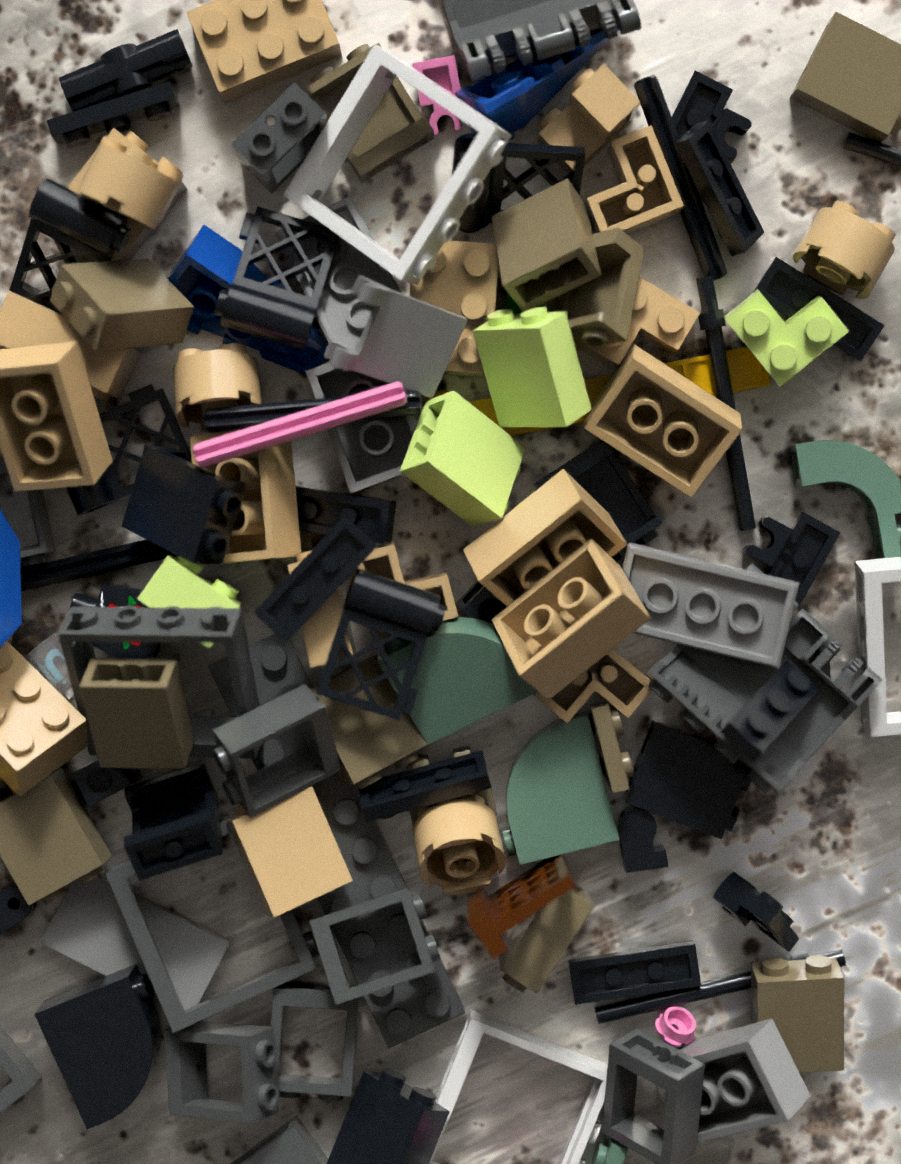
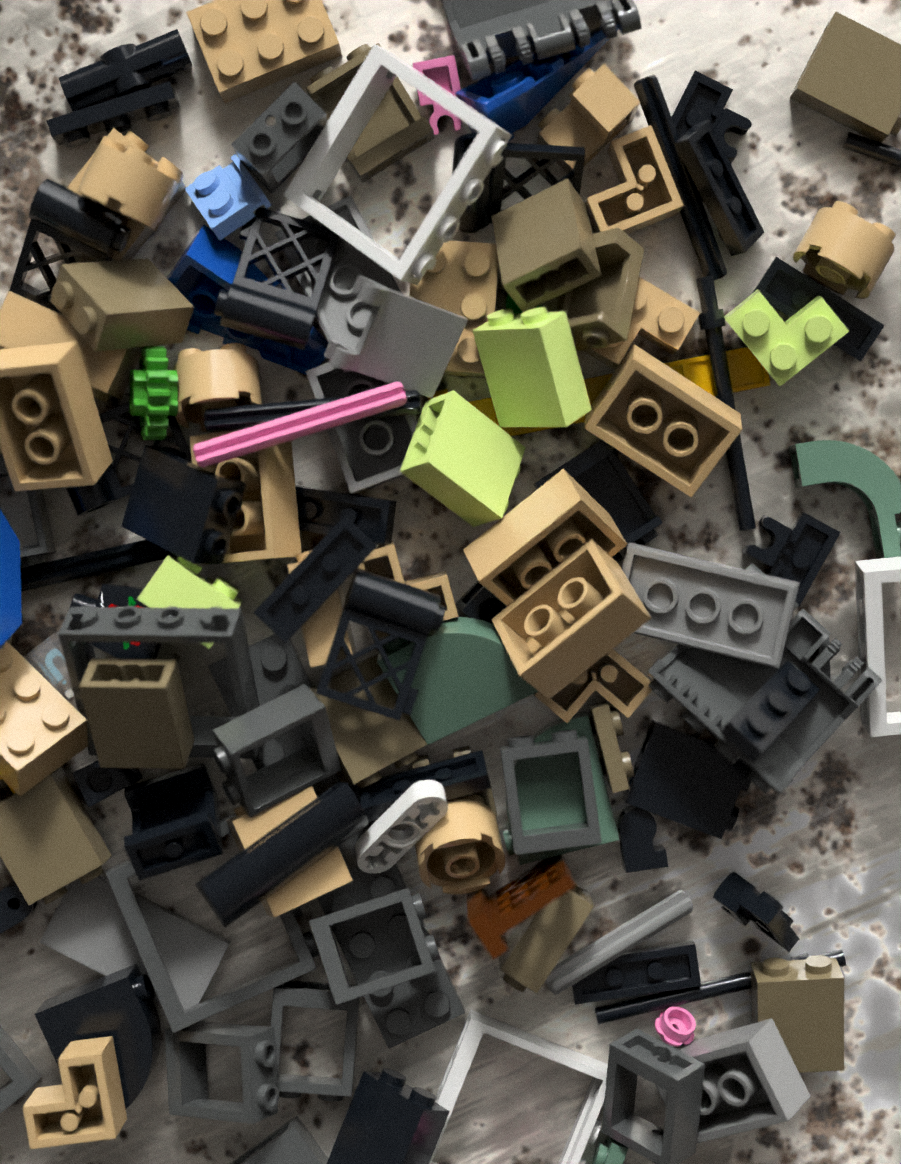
none -> tan brick [23,1036,127,1149]
none -> bright green gear [129,345,178,440]
none -> light blue plate [185,154,272,241]
none -> black brick [195,782,368,928]
none -> white beam [355,780,448,873]
none -> dark grey window [500,729,602,855]
none -> light grey axle [545,890,693,994]

